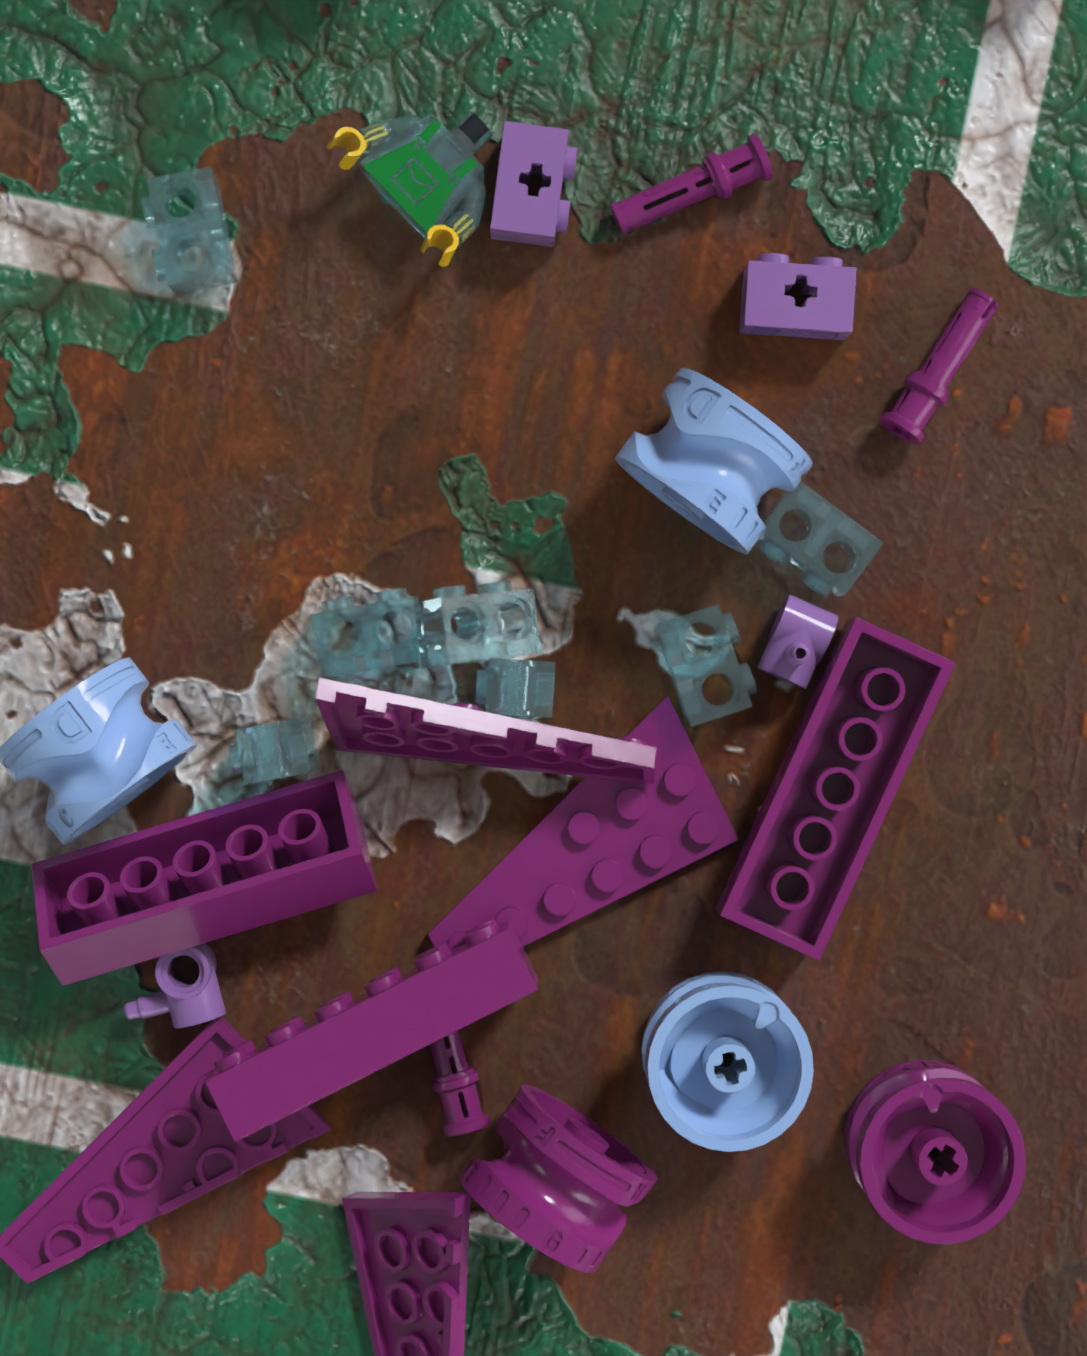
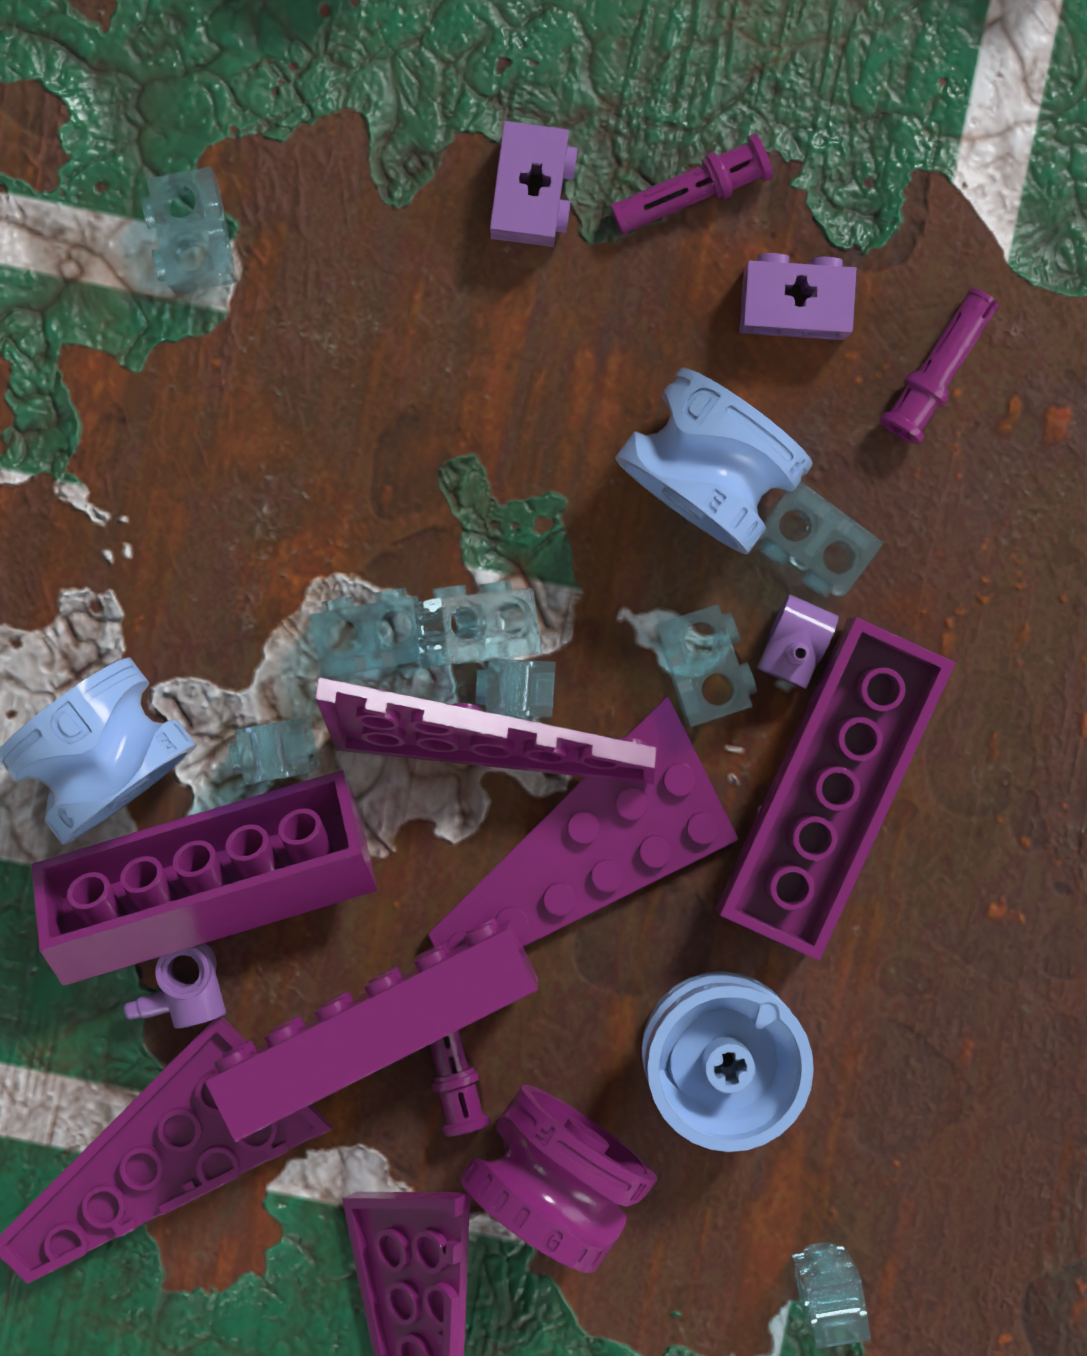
torso [327,112,493,267] -> none
magenta piece [844,1060,1026,1244] -> none
none -> clear light blue brick [792,1242,871,1349]

